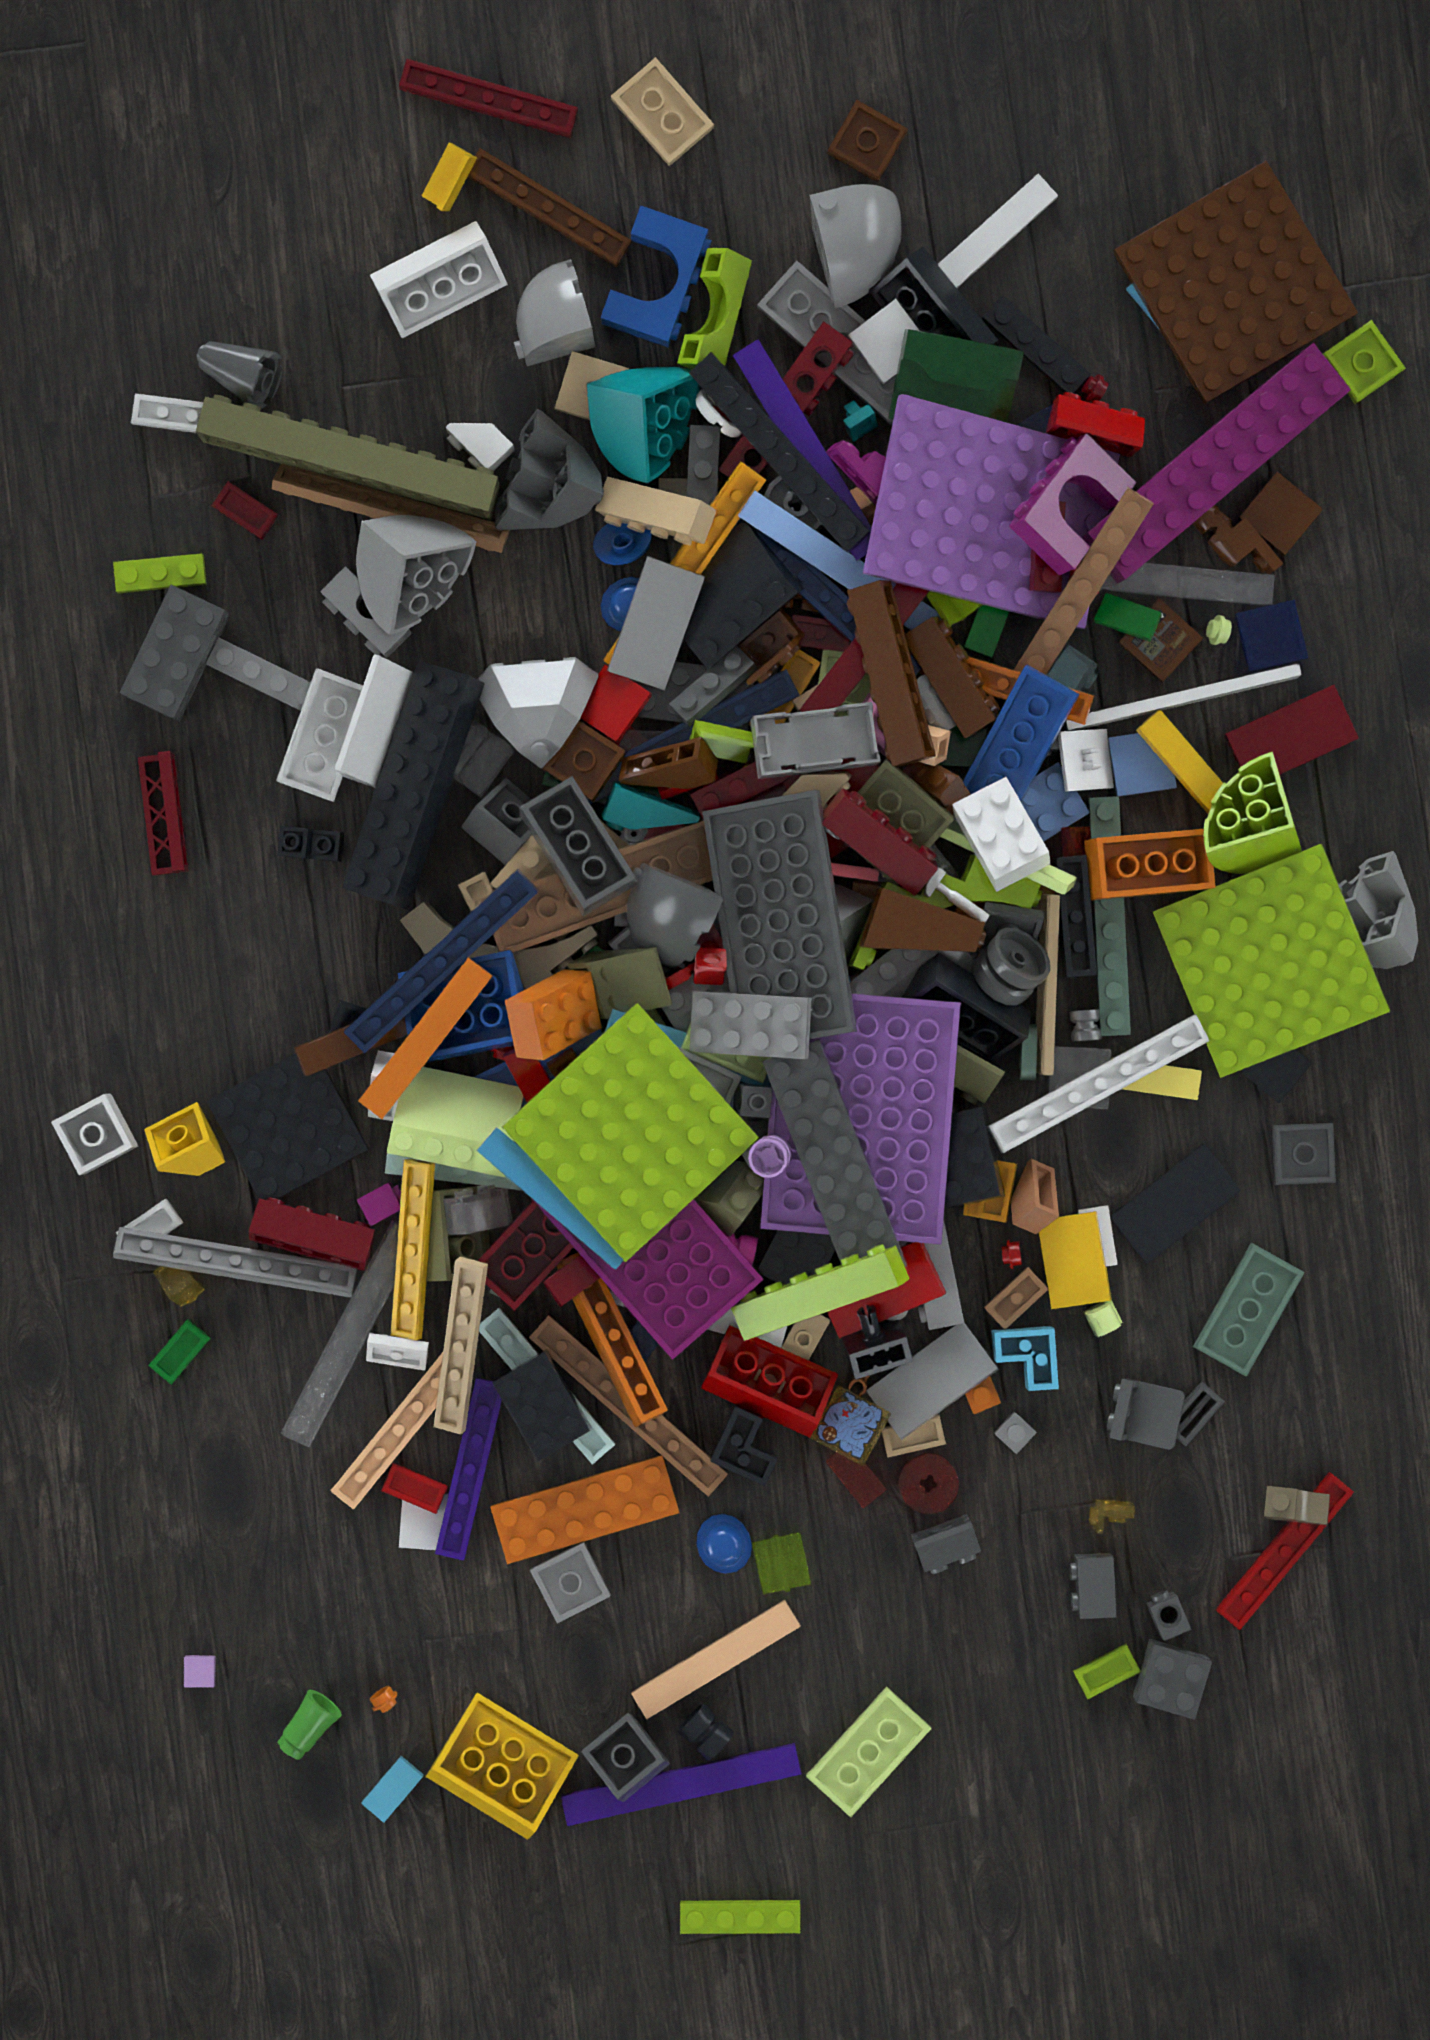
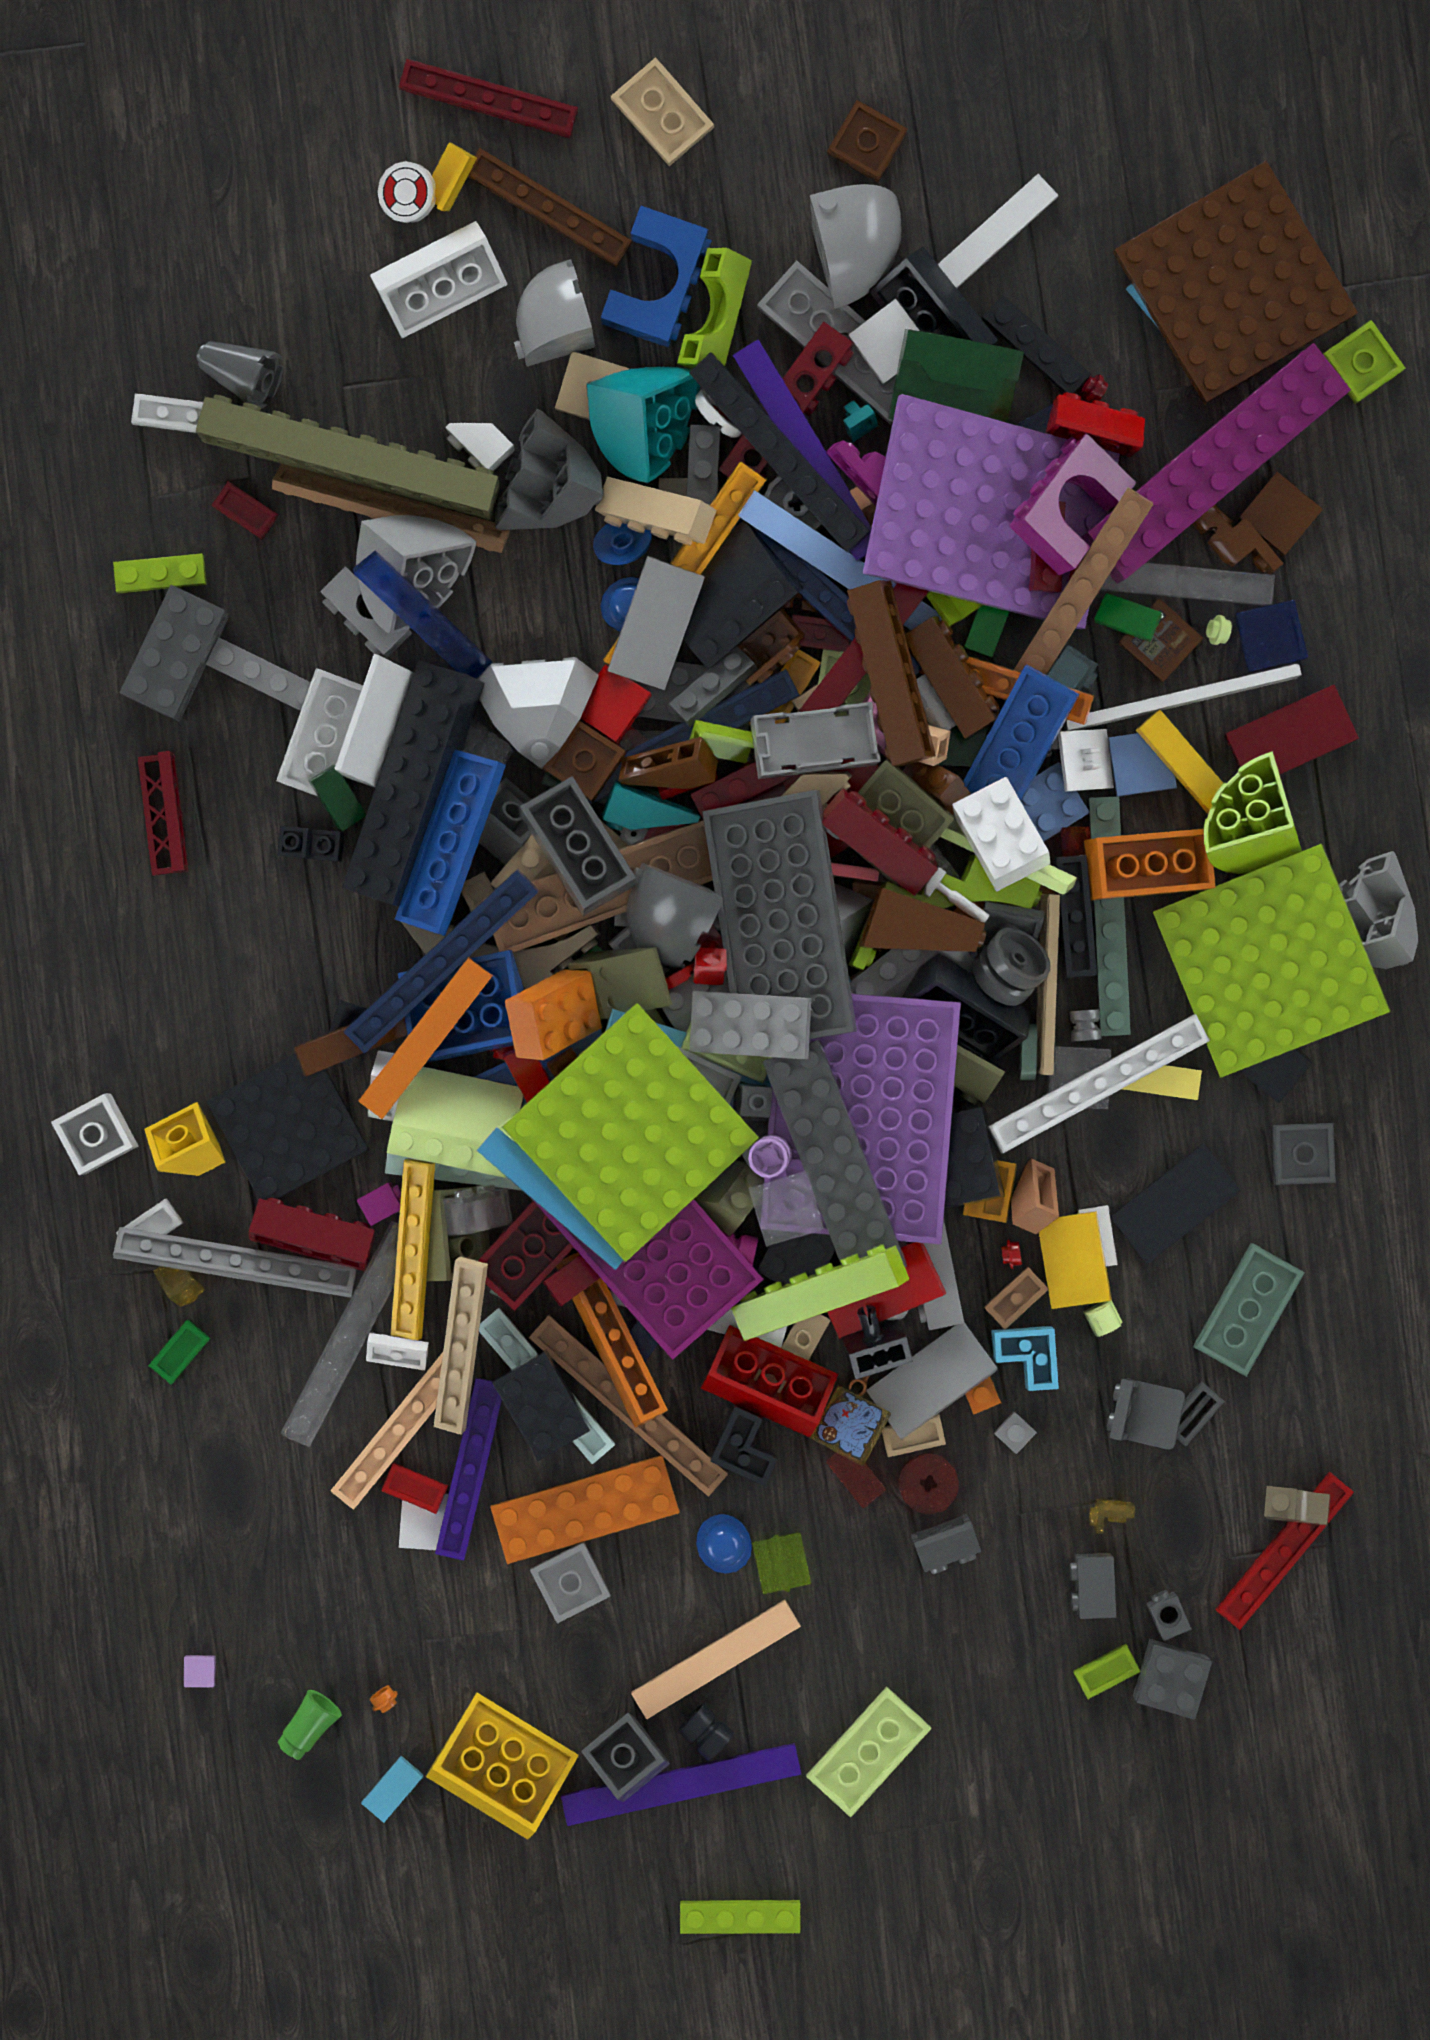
none -> dark green tile [309,765,366,831]
none -> clear blue tile [353,550,493,679]
none -> tile [378,161,436,223]
none -> blue plate [395,750,506,936]
none -> clear plate [749,1171,825,1246]

